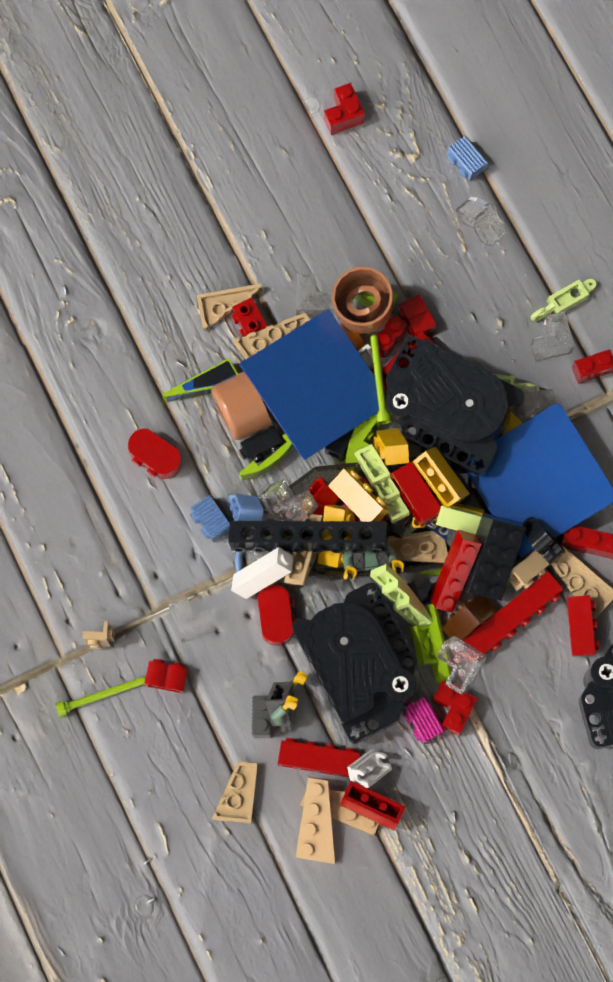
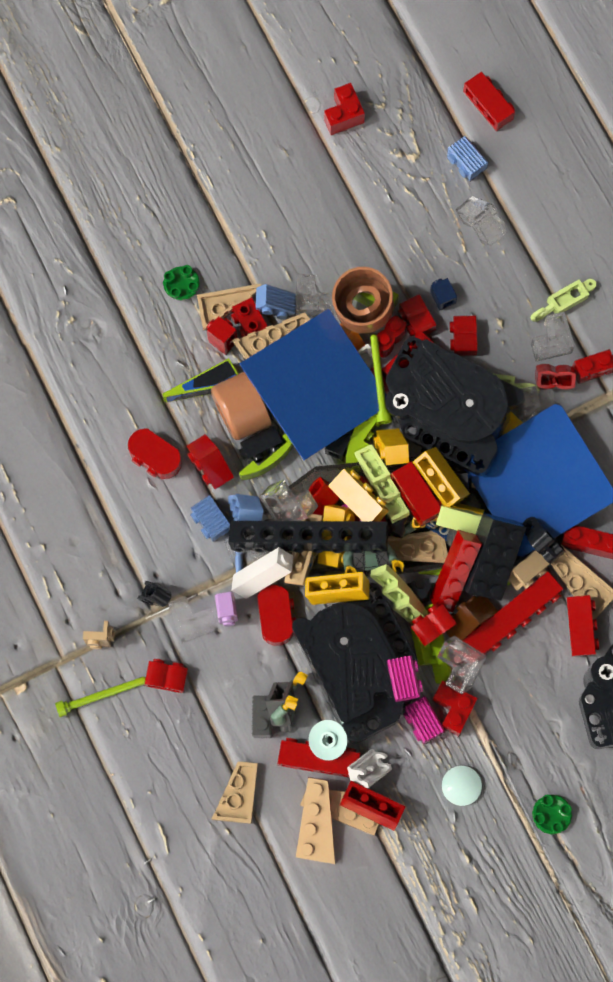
none -> black piece [137,581,172,607]
none -> green dish [163,265,200,300]
none -> red brick [186,434,234,489]
none -> red brick [207,316,237,355]
none -> lavender brick [215,592,238,627]
none -> medium blue brick [256,284,296,319]
none -> yellow brick [305,572,369,605]
none -> light aqua dish [309,720,348,760]
none -> dark pink brick [387,655,423,702]
none -> red brick [410,603,457,646]
none -> dark blue brick [430,278,457,311]
none -> light aqua dish [442,766,482,806]
none -> red brick [449,316,477,356]
none -> red brick [463,71,515,131]
none -> green dish [532,794,572,835]
none -> red brick [535,364,576,389]

